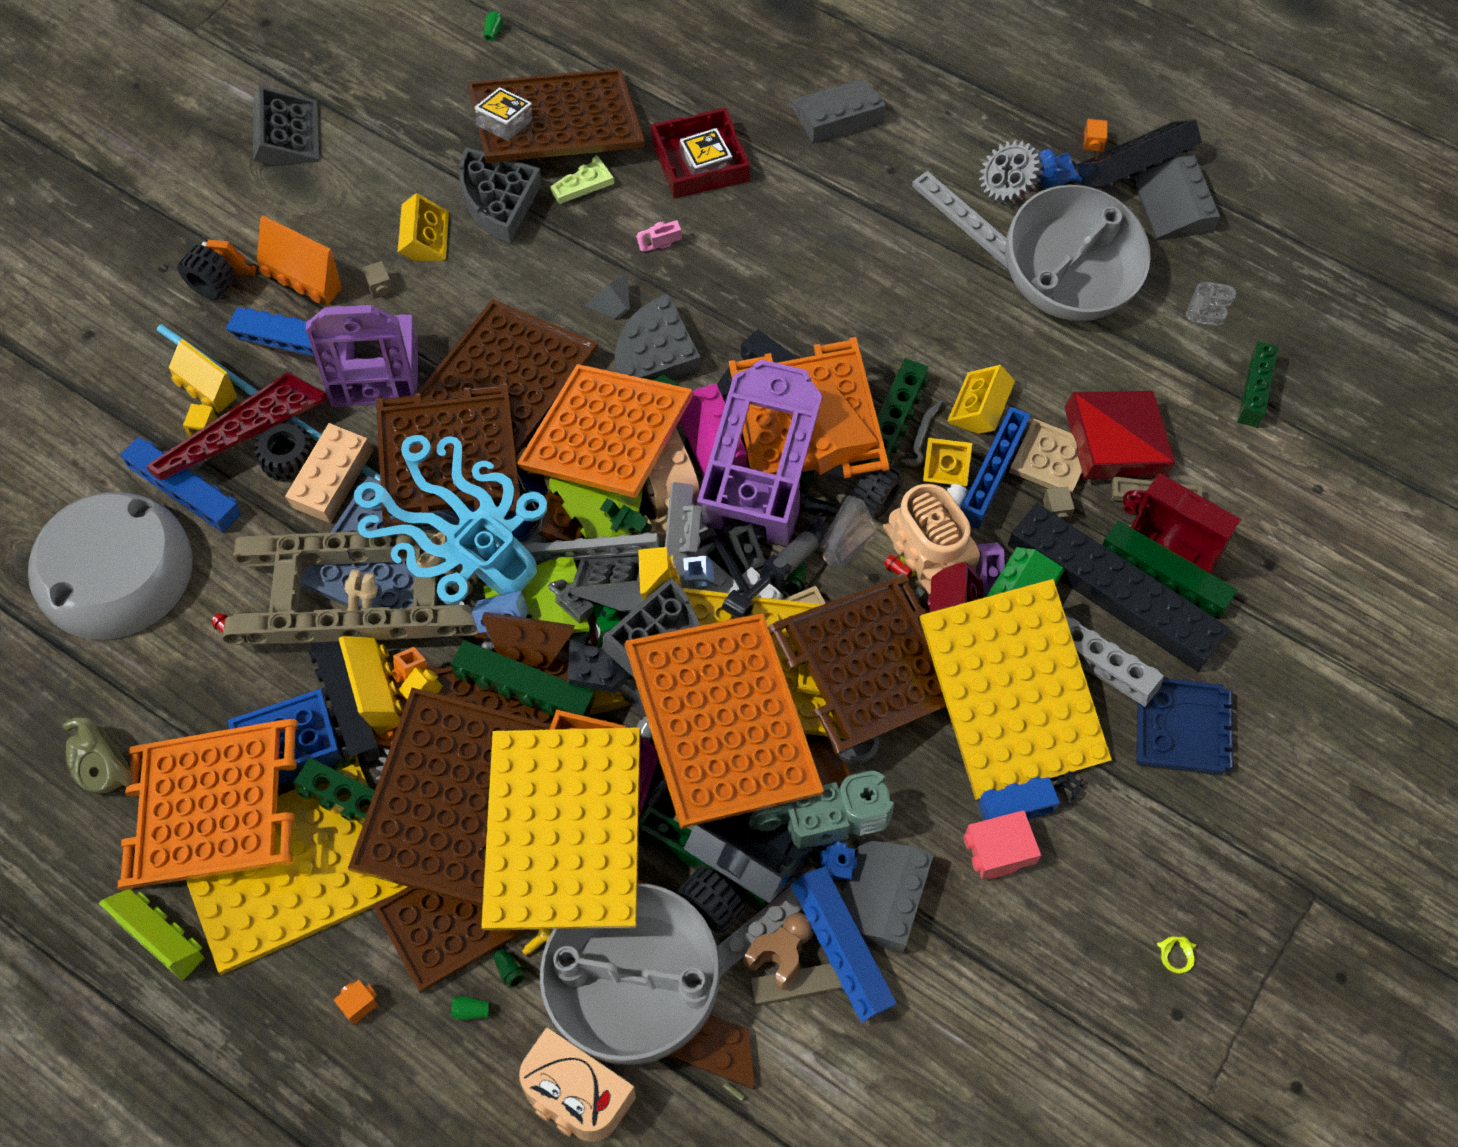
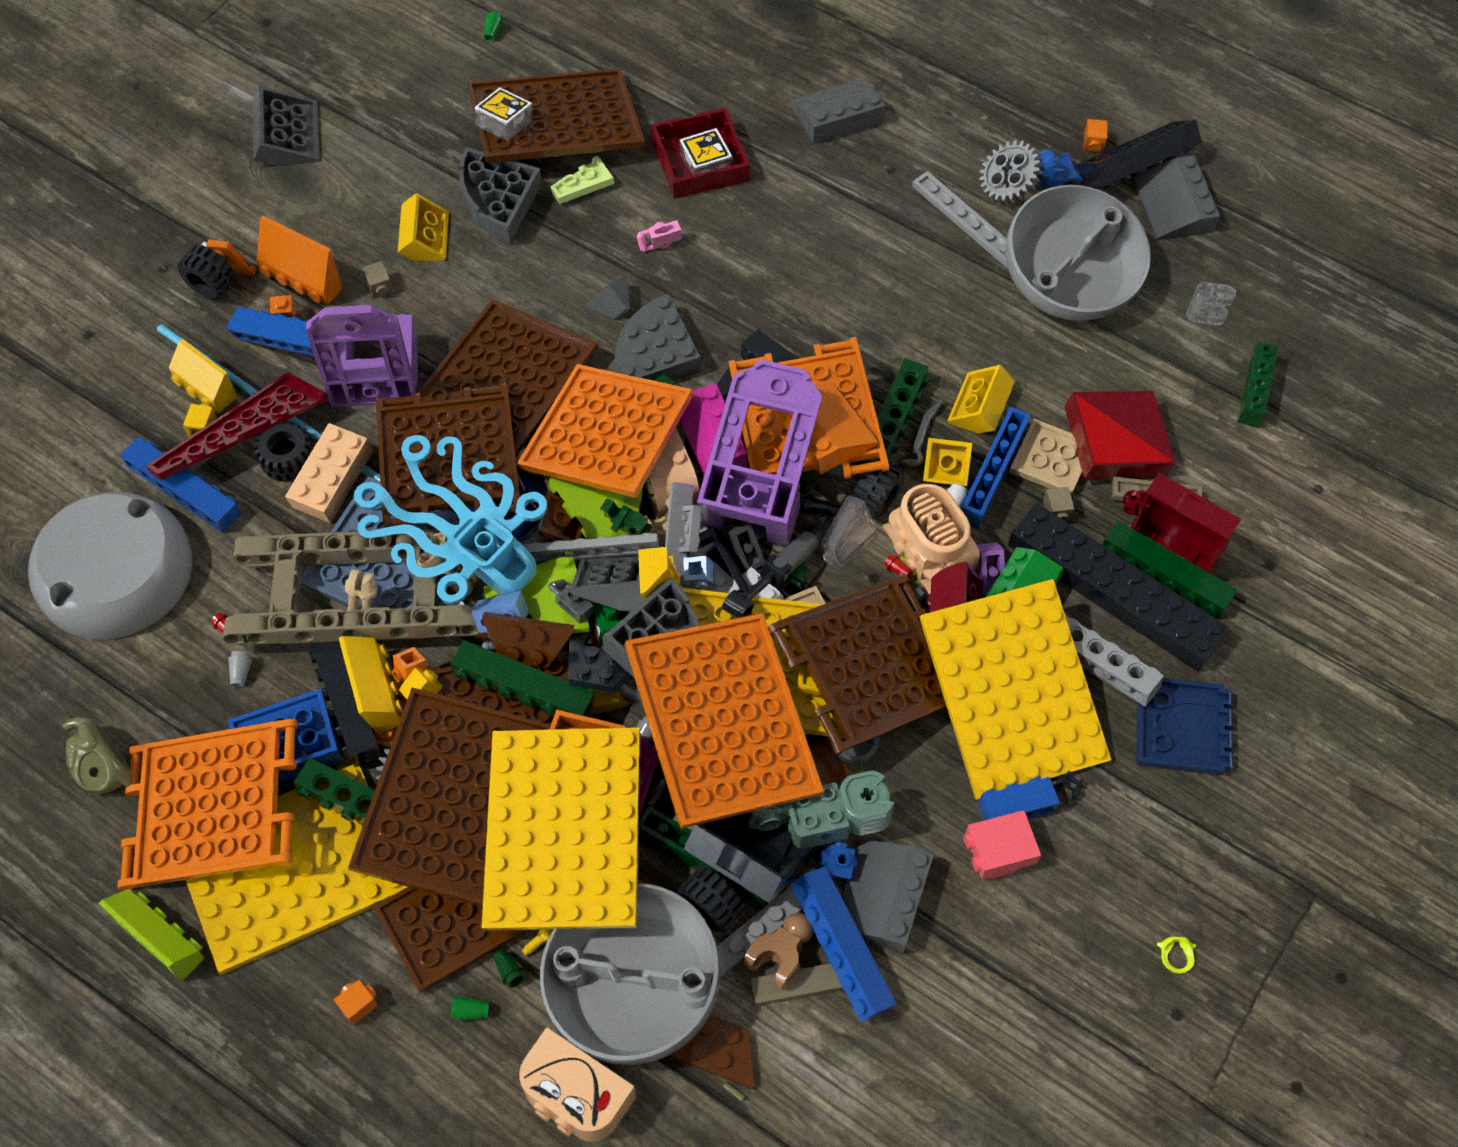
none -> light grey cone [228,651,252,687]
none -> orange brick [270,295,296,318]

